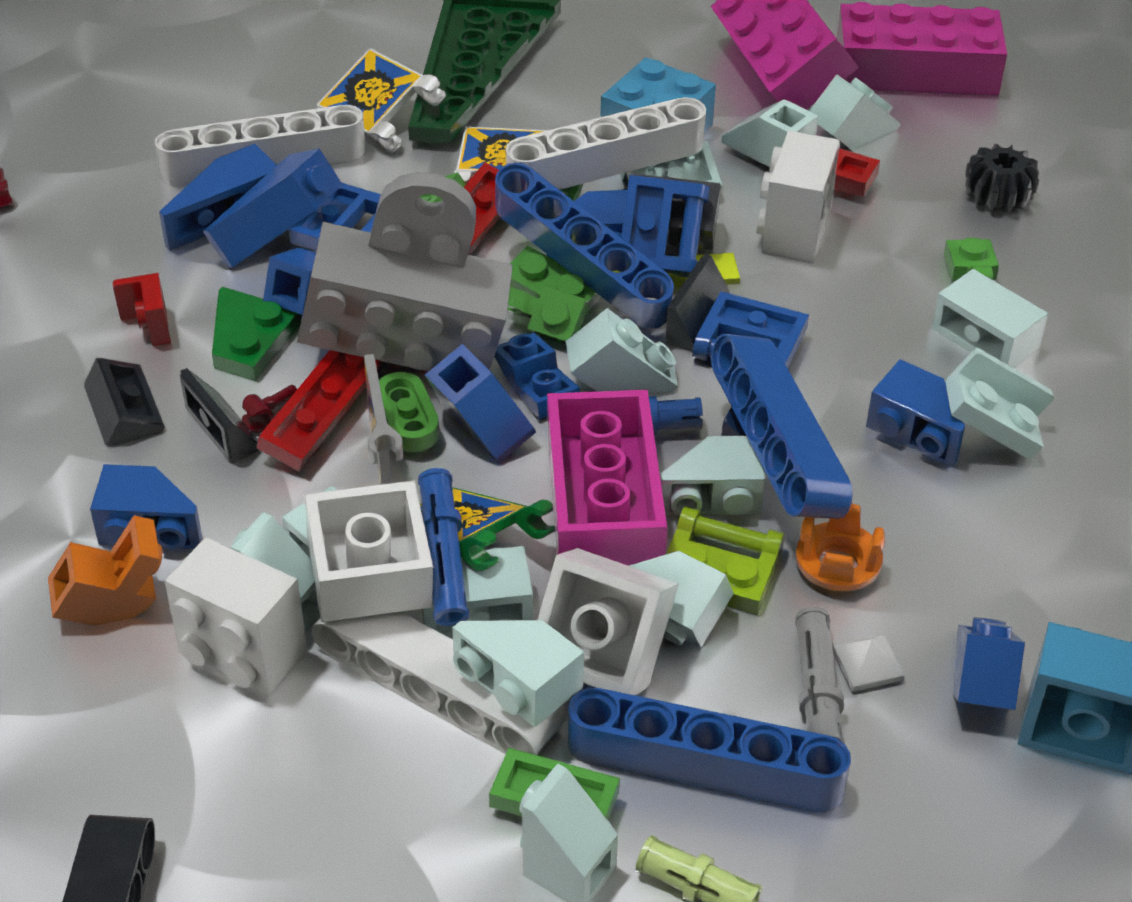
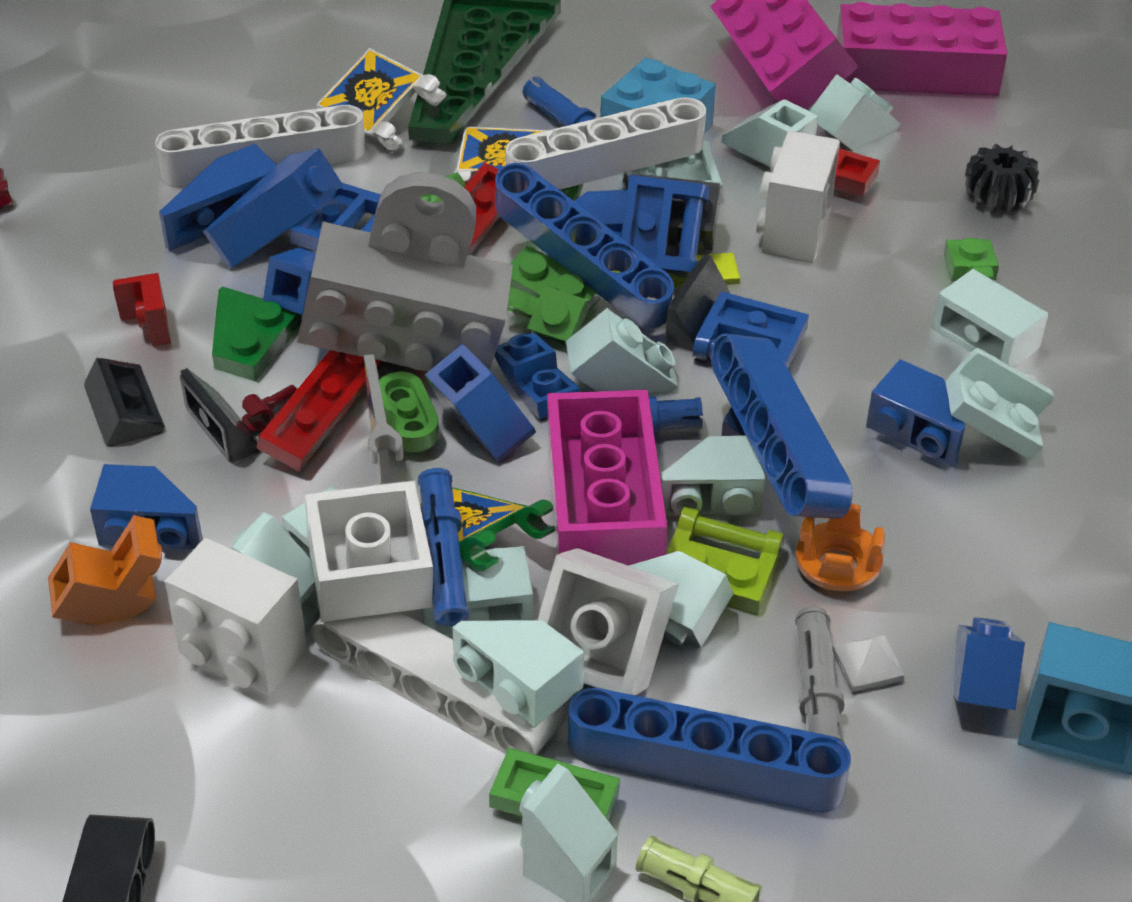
none -> blue pin [522,77,597,126]

